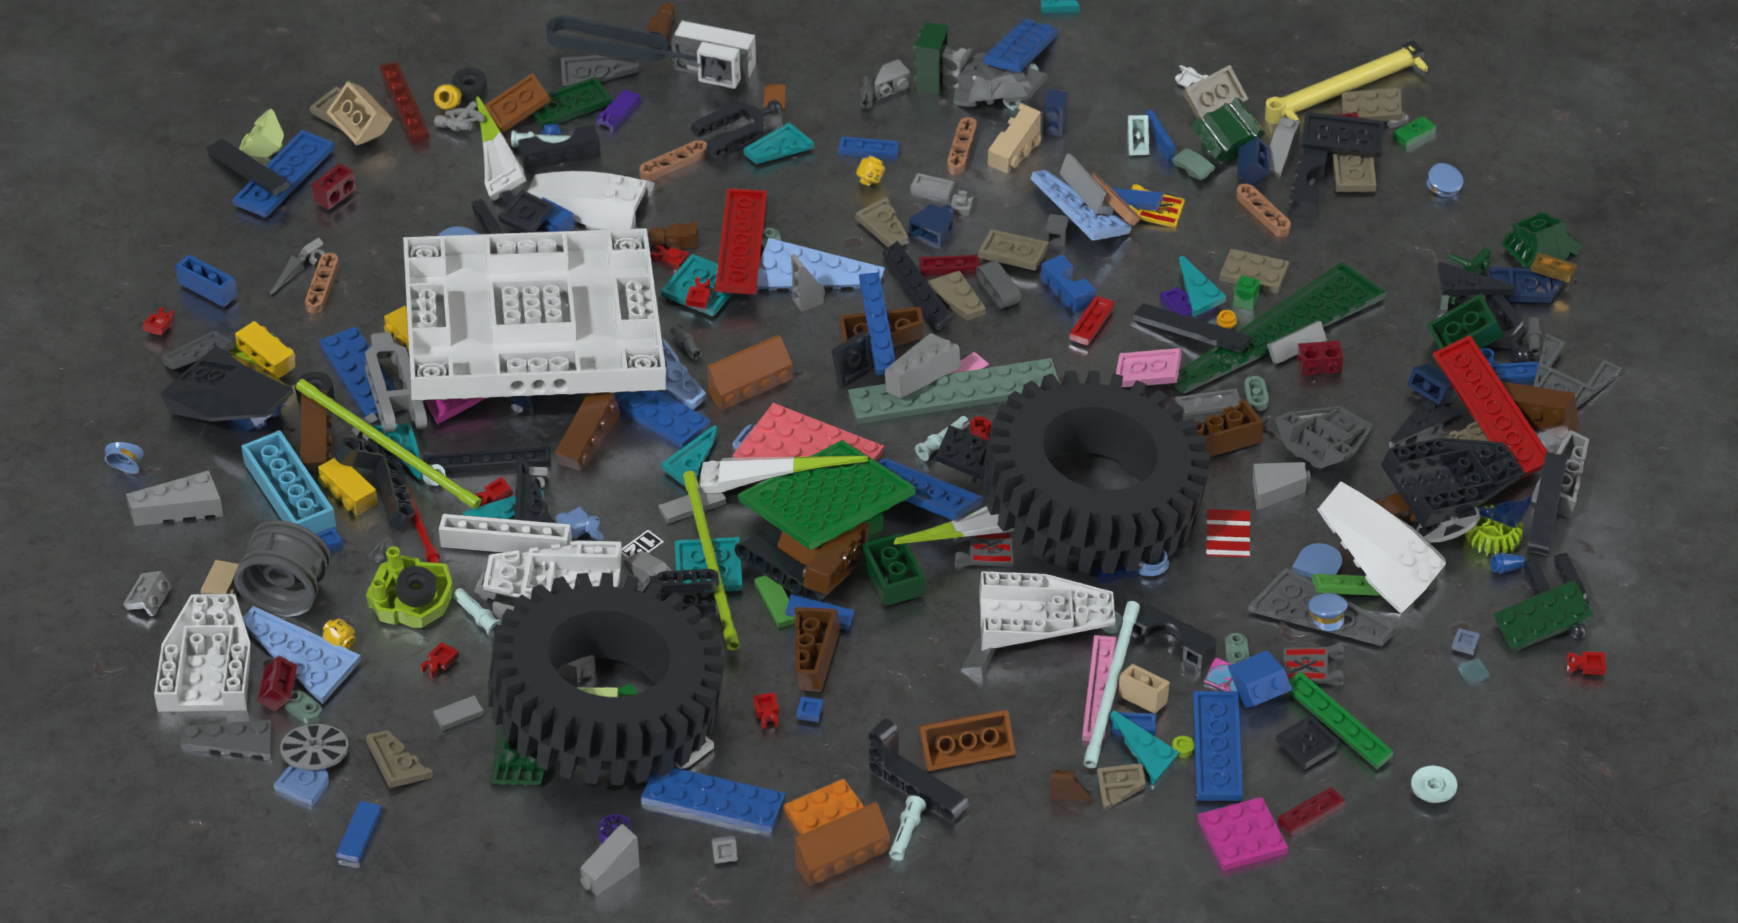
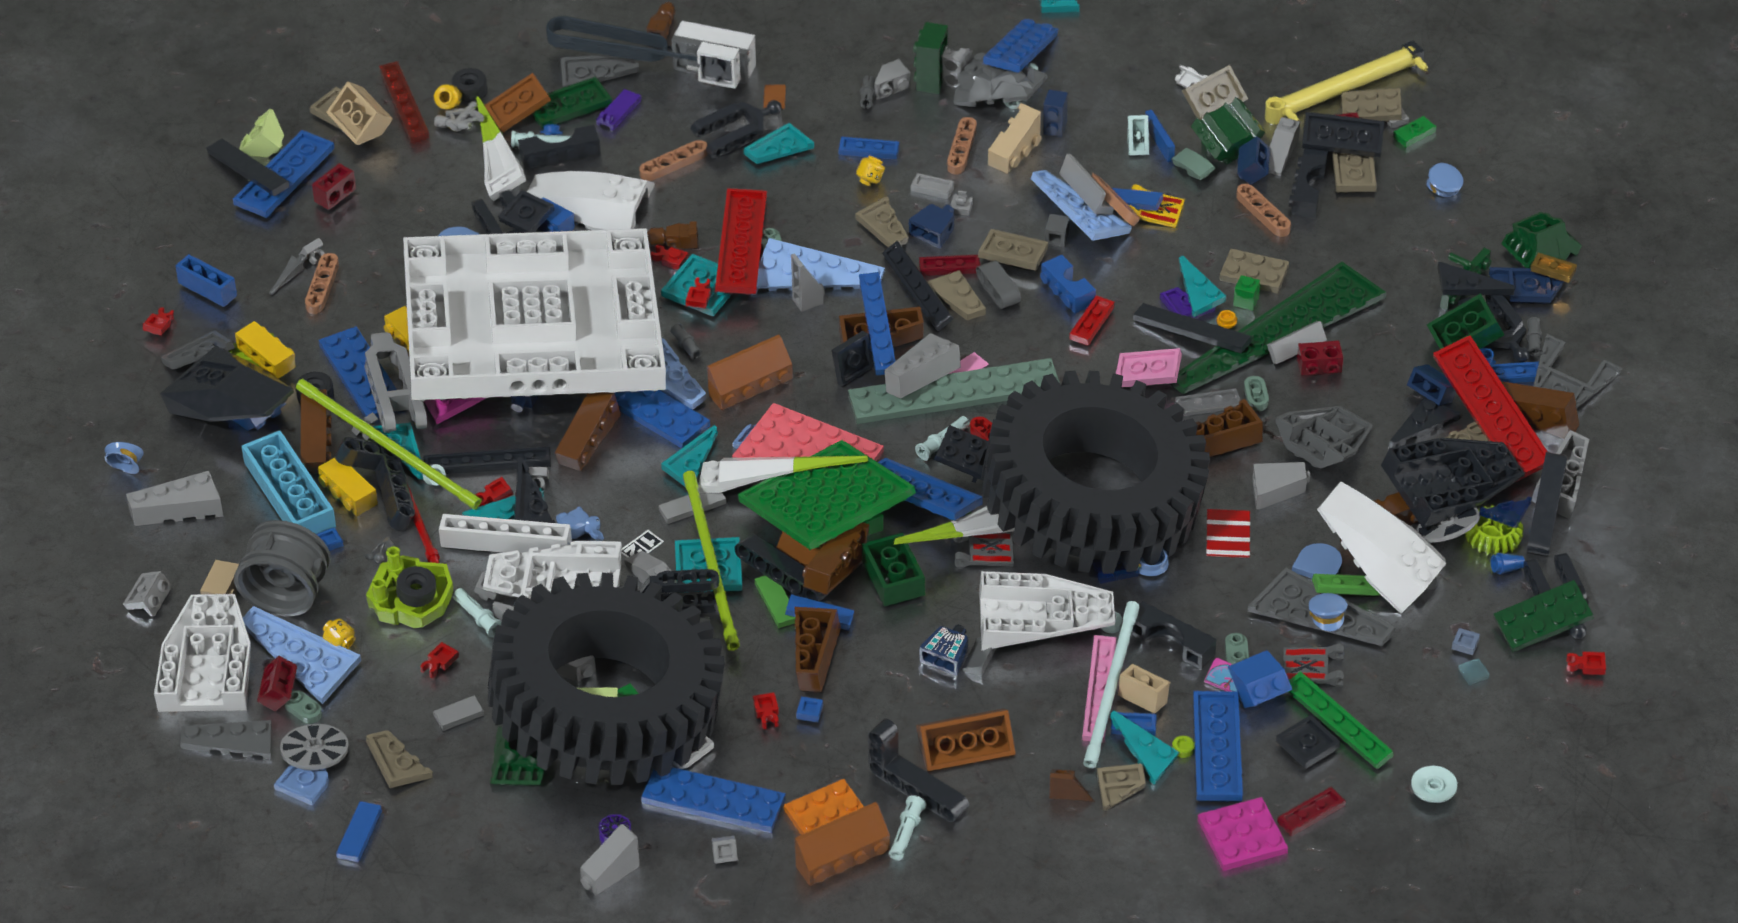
none -> dark blue torso [919,624,968,676]

